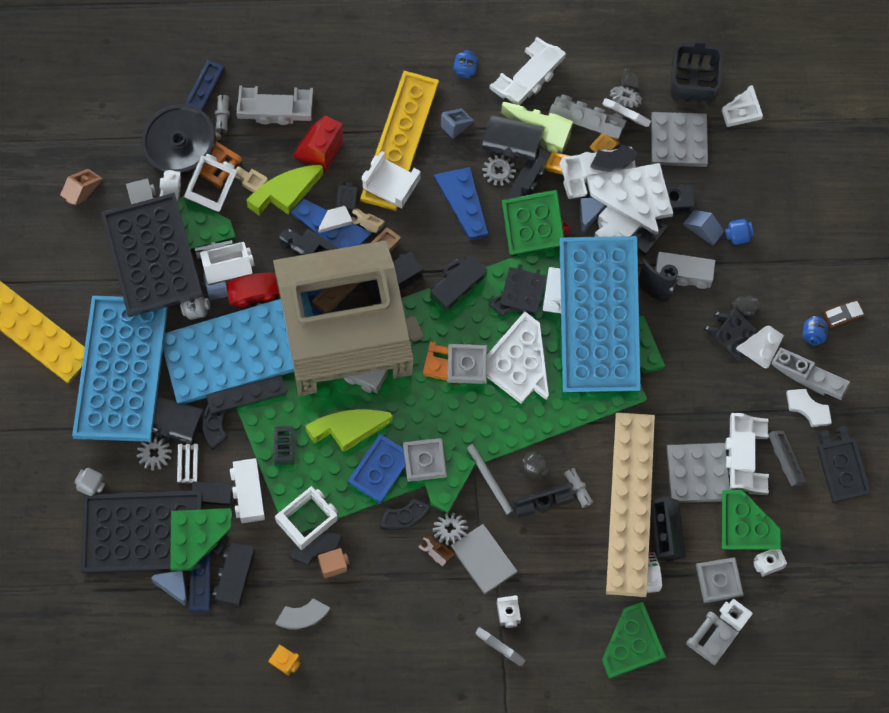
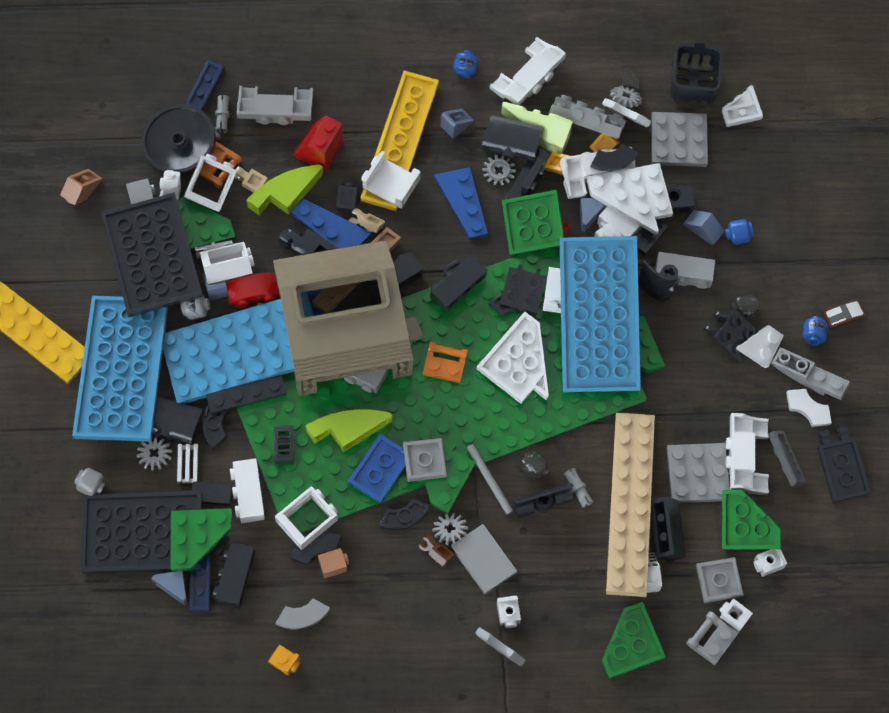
white tile [318,206,352,233] -> none
light grey tile [447,344,487,384] -> none

